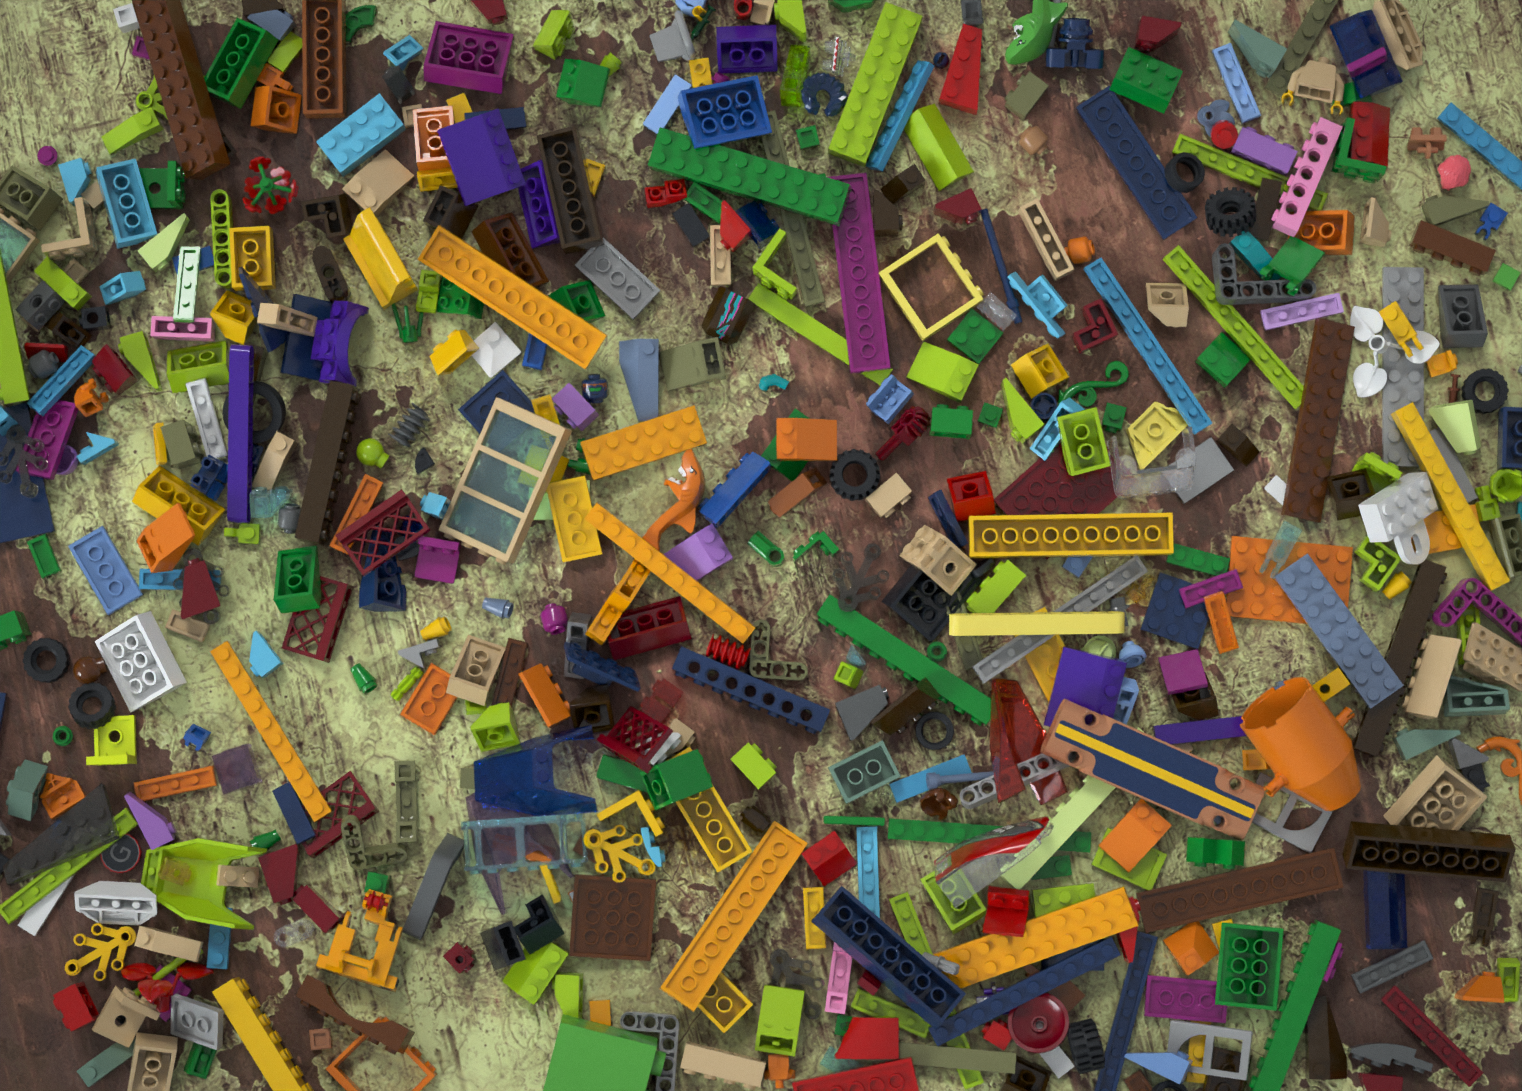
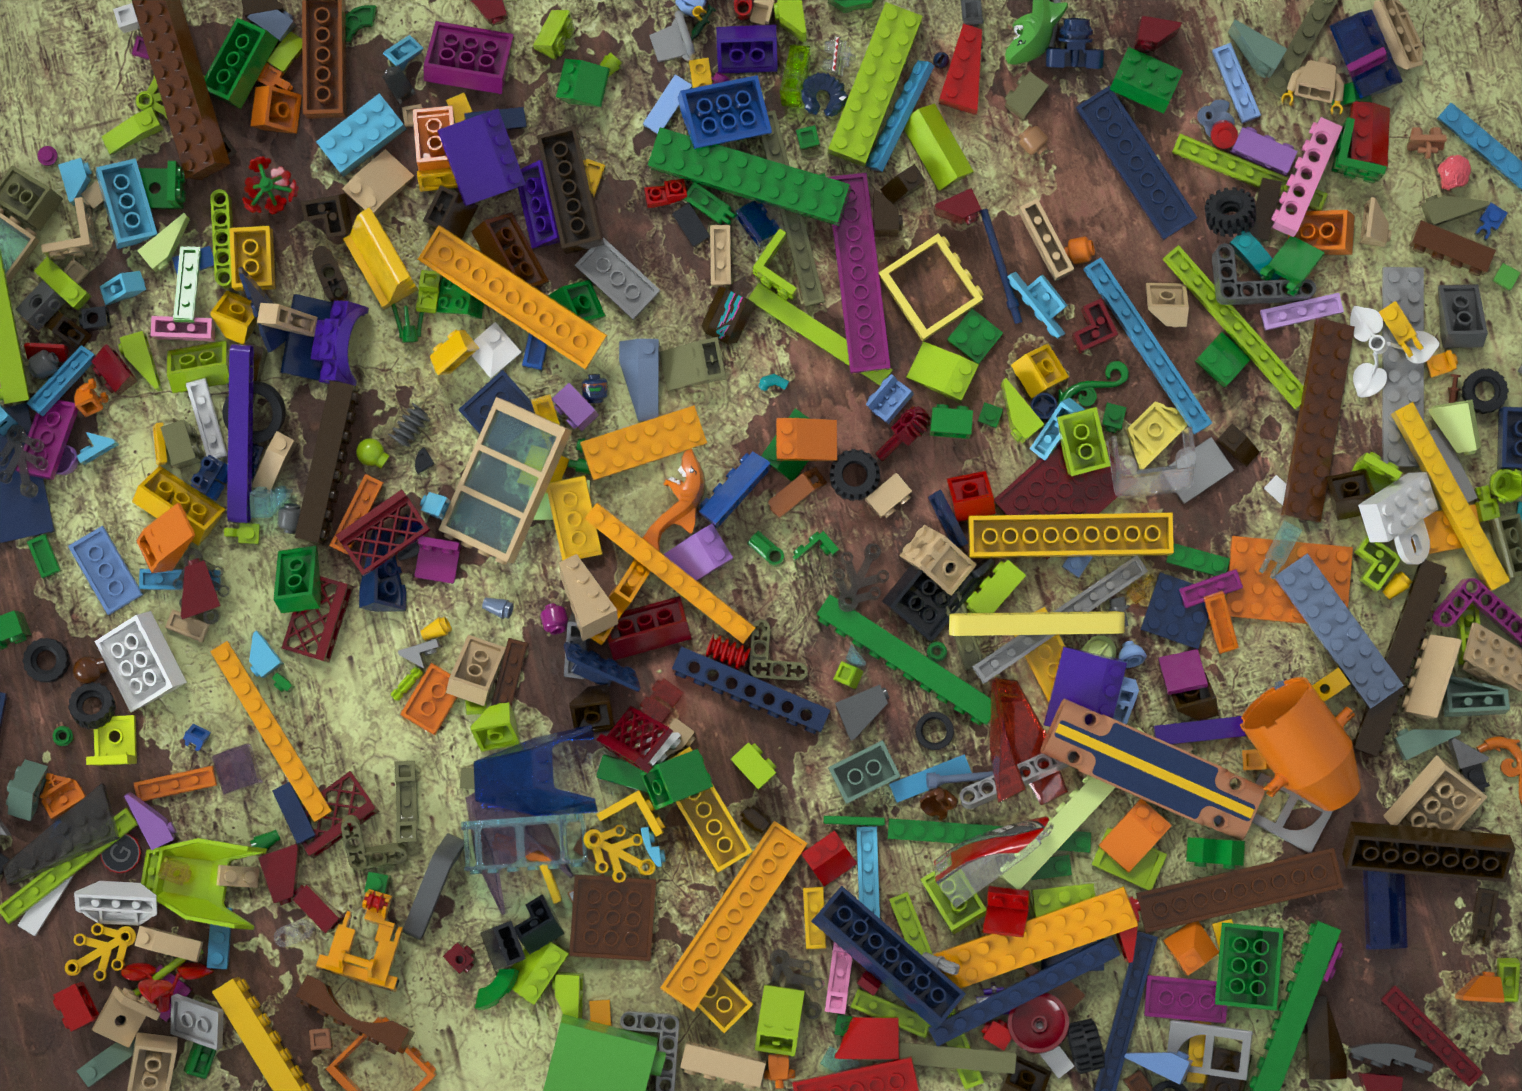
green cone [350,663,377,694] -> none
orange slope [519,663,571,728] -> none
red slope [720,200,751,253] -> none
dark brown slope [870,677,941,736] -> none
clear hips [977,292,1017,331] -> none
black tyre [1164,152,1205,193] -> none
dark grey tile [1351,940,1434,994] -> none
none -> green plate [272,672,295,692]
none -> green tile [475,969,519,1010]
none -> tan wedge [559,554,618,641]

